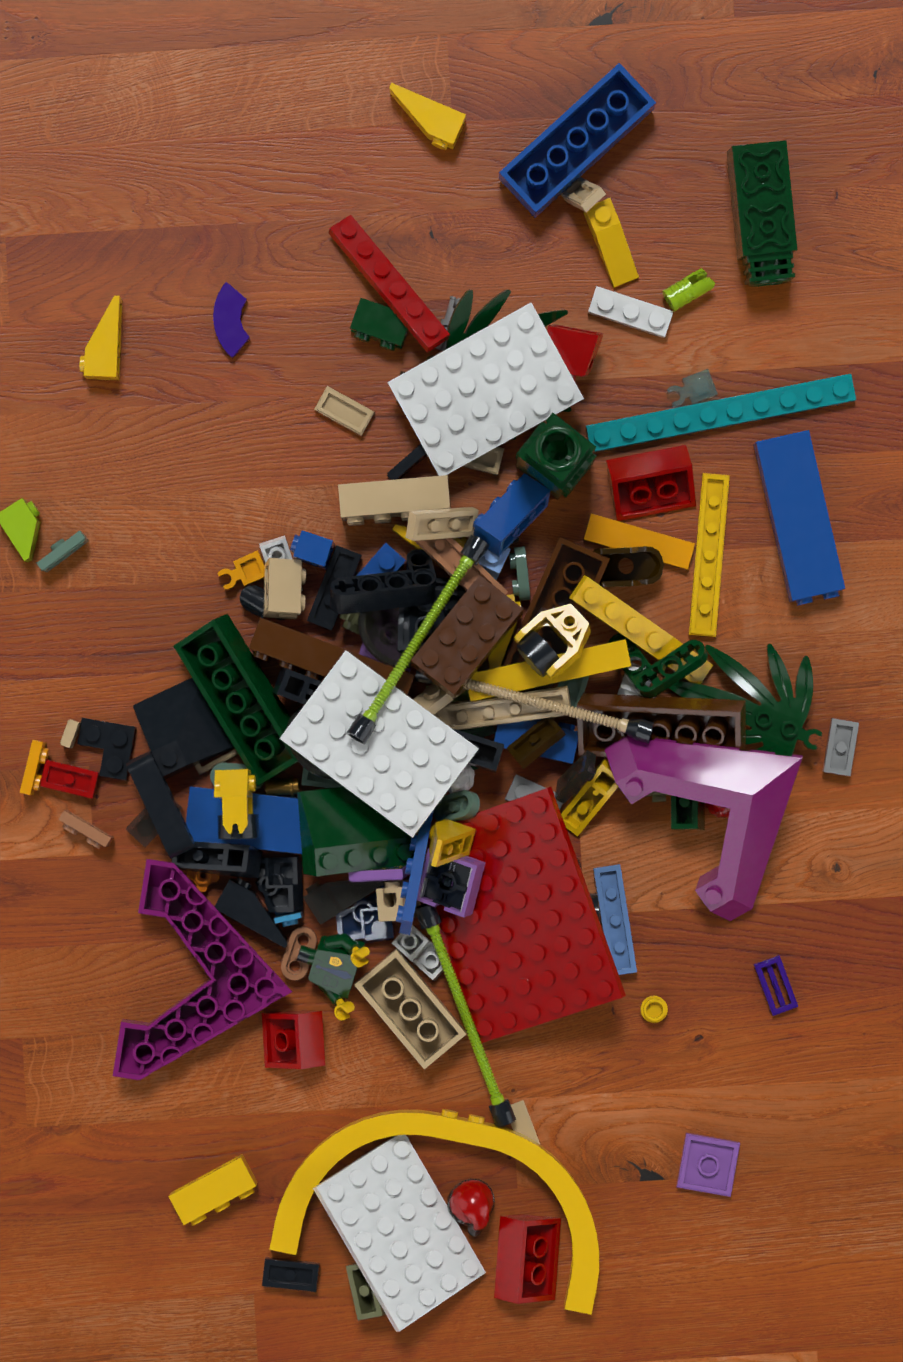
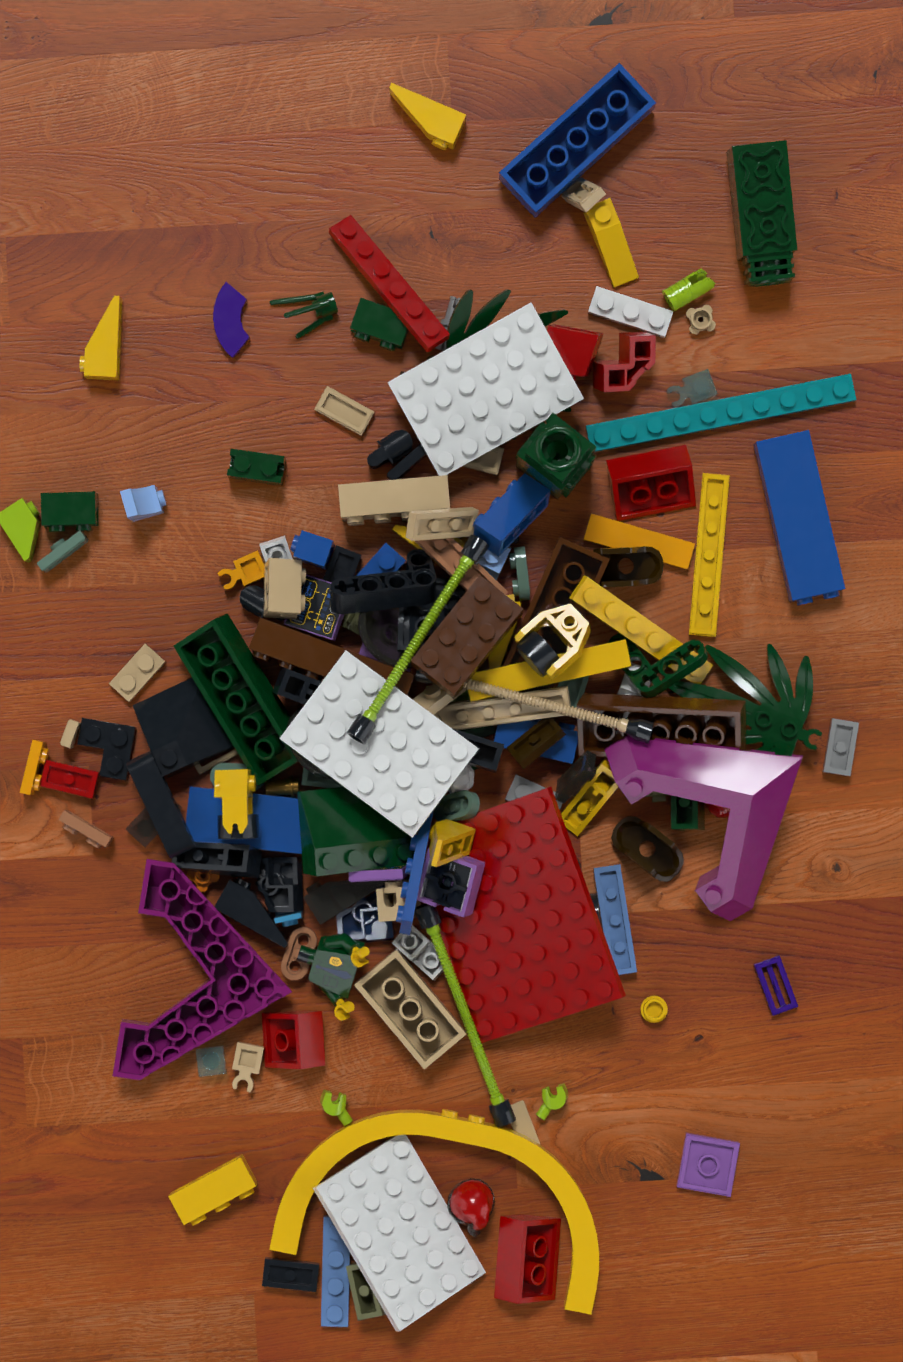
none -> dark green brick [41,491,99,532]
none -> tan plate [109,644,166,702]
none -> light blue arch [120,485,167,522]
none -> clear light blue plate [196,1045,227,1077]
none -> dark green brick [227,448,286,486]
none -> tan plate [232,1041,264,1092]
none -> dark green plant [270,291,338,339]
none -> black tile [284,575,344,641]
none -> lime piece [320,1090,353,1126]
none -> medium blue plate [321,1215,350,1327]
none -> black arm [367,430,413,469]
none -> lime piece [536,1083,568,1120]
none -> red brick [593,332,656,392]
none -> dark brown piece [611,816,684,882]
none -> tan plate [686,305,716,334]

